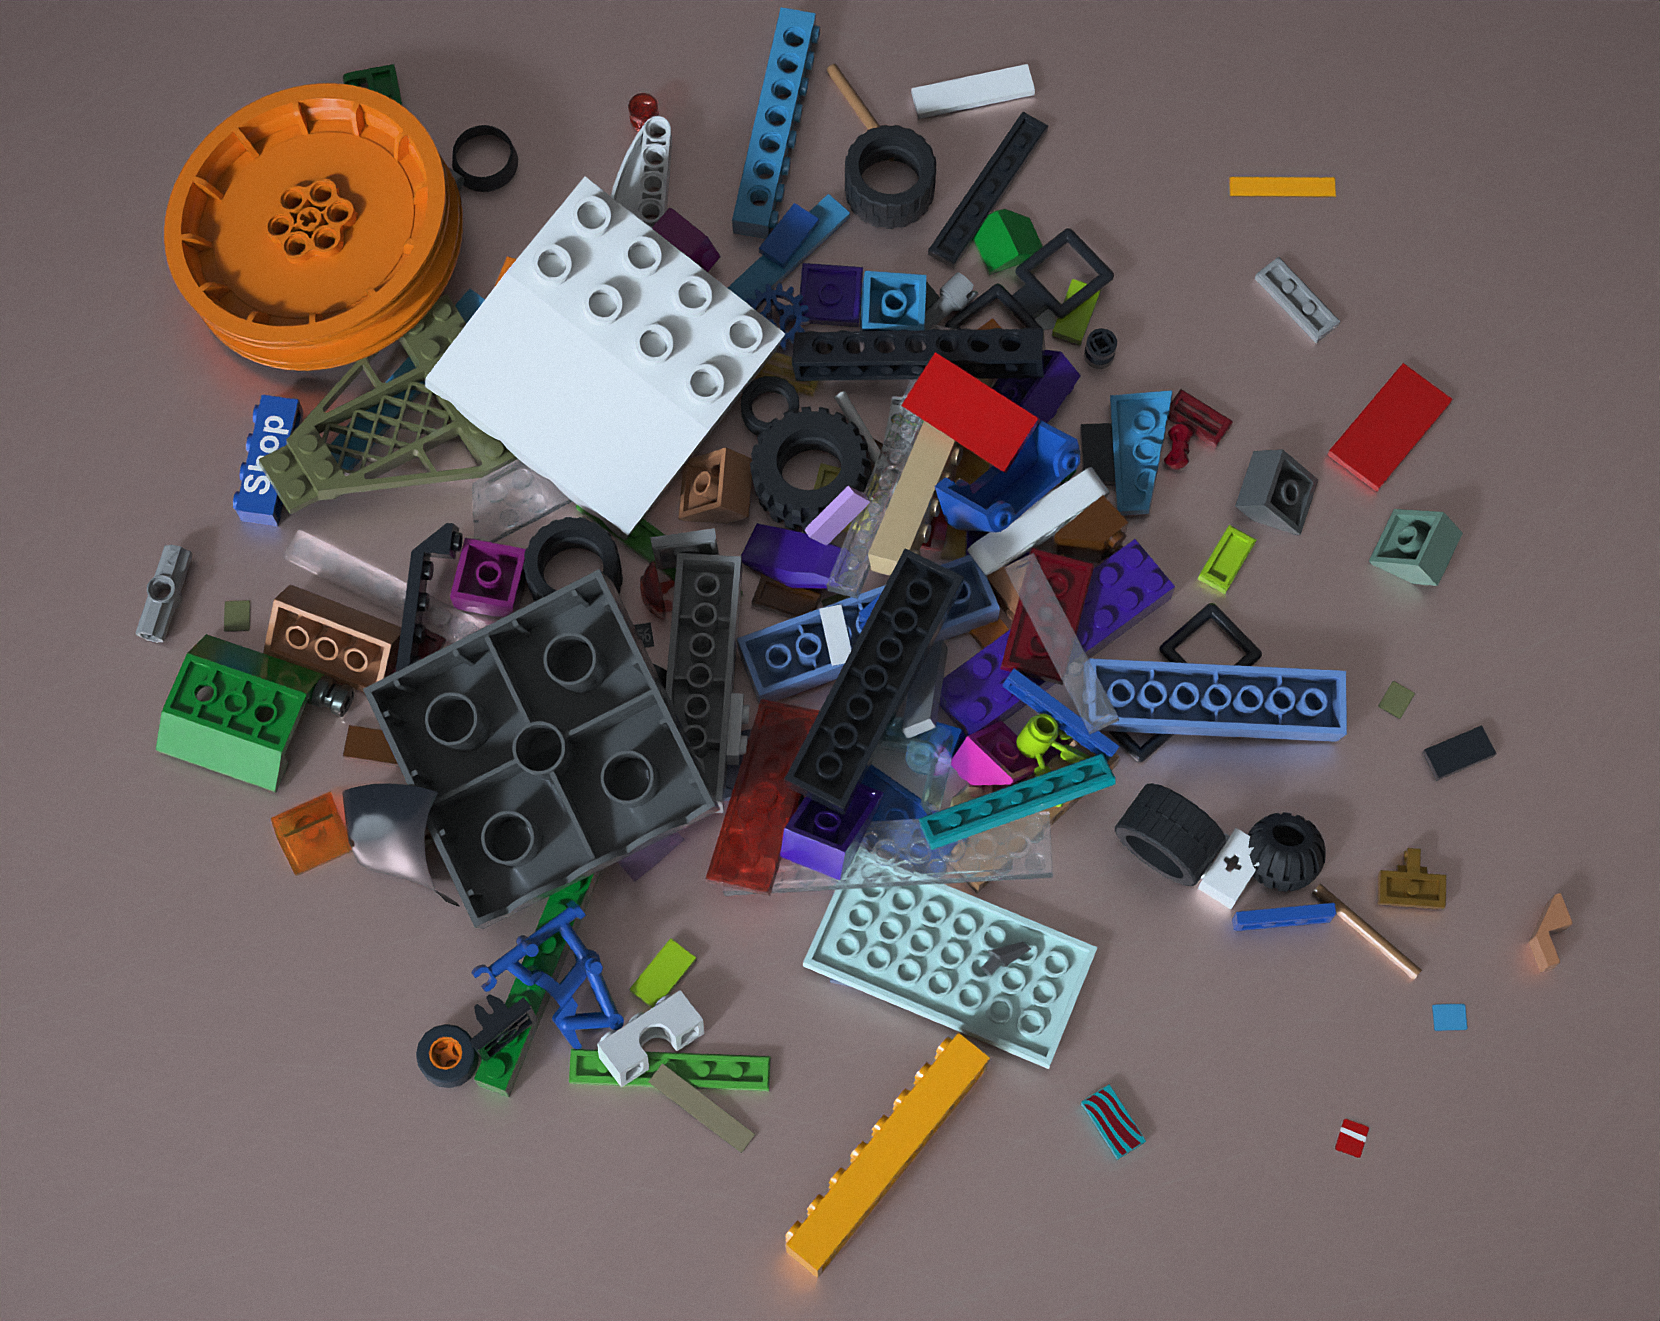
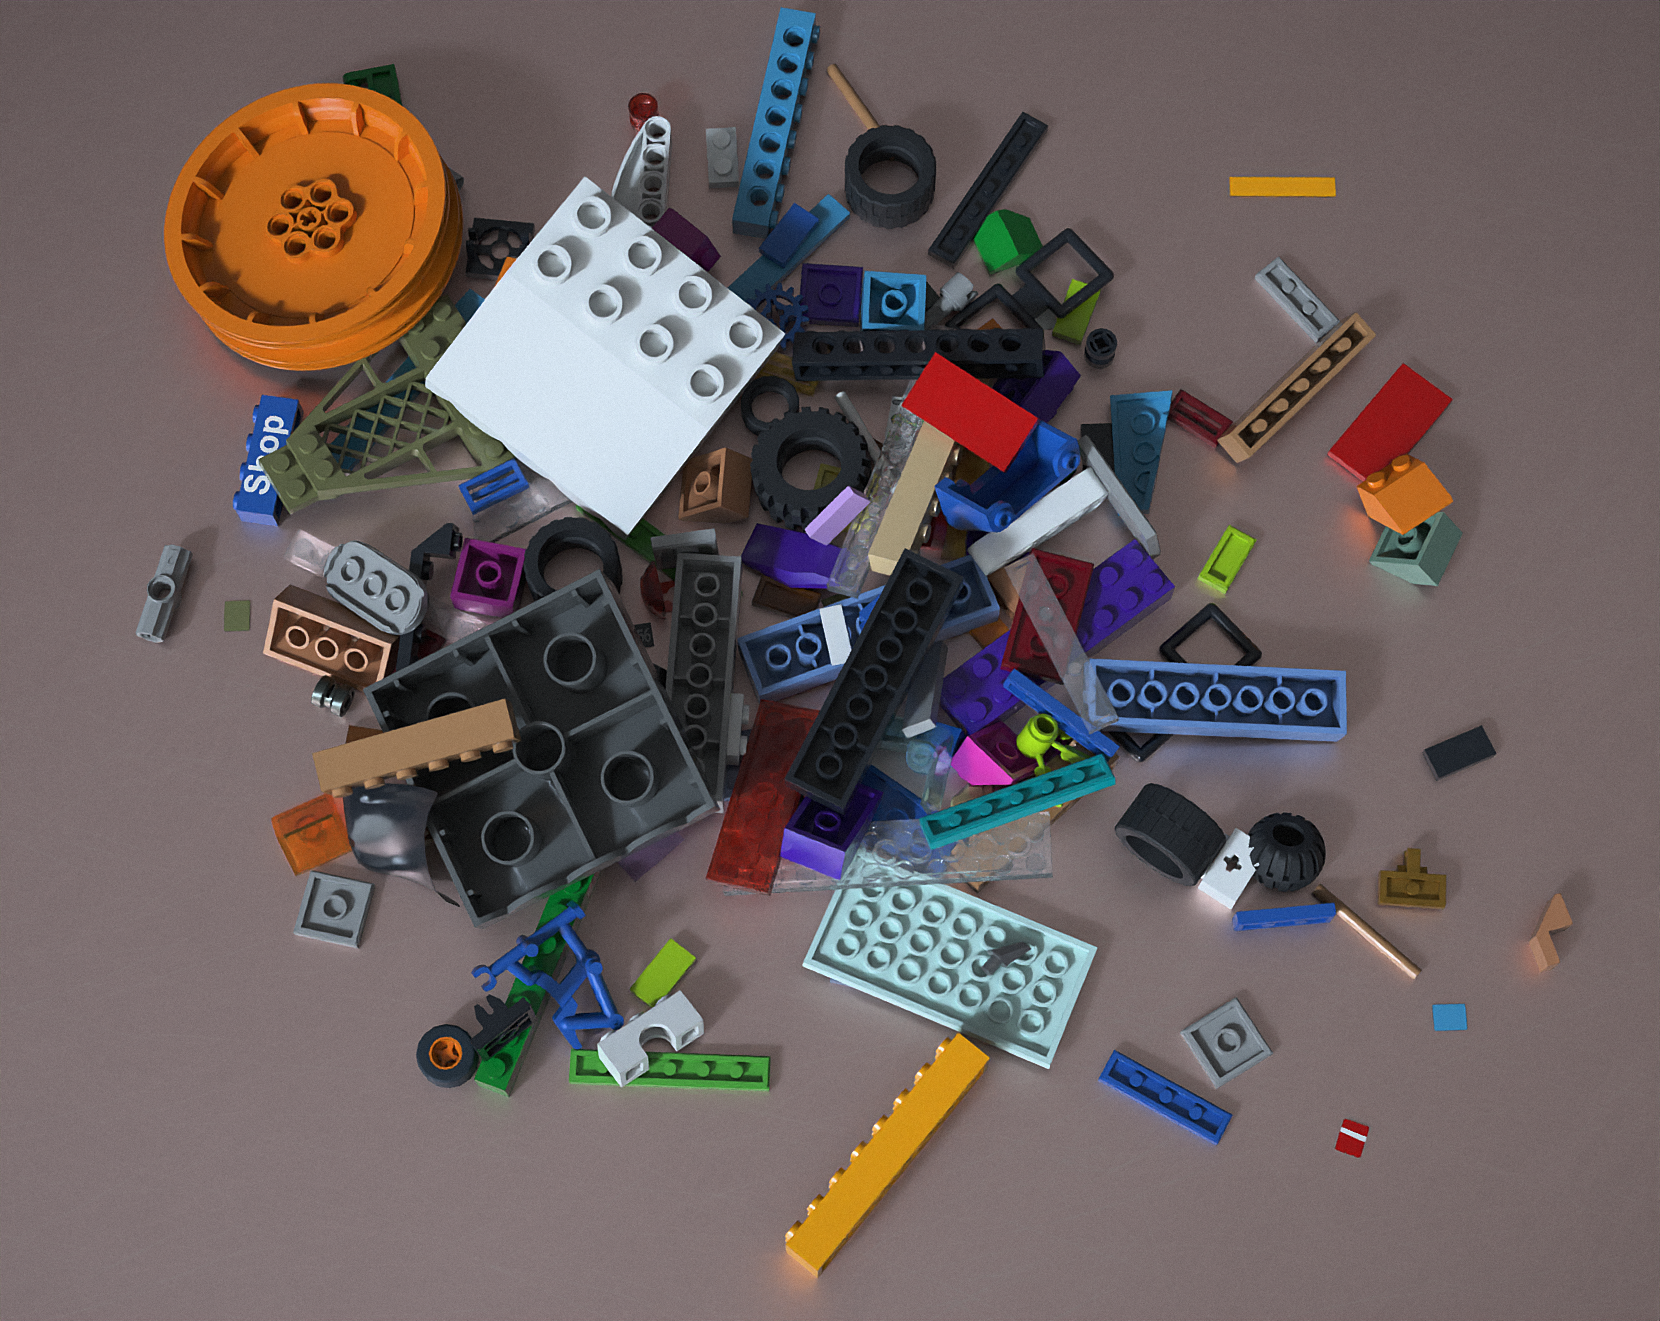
green slope [156,634,325,792] -> none
black tyre [452,125,518,192] -> none
dark tan sticker [649,1063,755,1153] -> none
white tile [911,64,1035,119] -> none
reddish brown slope [1051,495,1129,563] -> none
tile [1080,1084,1146,1160] -> none
dark red piece [1164,424,1193,470] -> none
dark grey slope [1235,449,1319,535] -> none
olive sticker [1378,681,1415,719] -> none
none -> light grey tile [293,870,375,949]
none -> medium nougat brick [312,699,521,798]
none -> light grey tile [324,540,428,635]
none -> blue tile [458,458,530,515]
none -> black piece [465,218,535,280]
none -> white plate [706,127,739,189]
none -> light grey tile [1077,435,1161,559]
none -> blue tile [1098,1050,1233,1146]
none -> light grey tile [1180,997,1273,1089]
none -> medium nougat brick [1217,312,1376,463]
none -> orange slope [1356,454,1453,535]

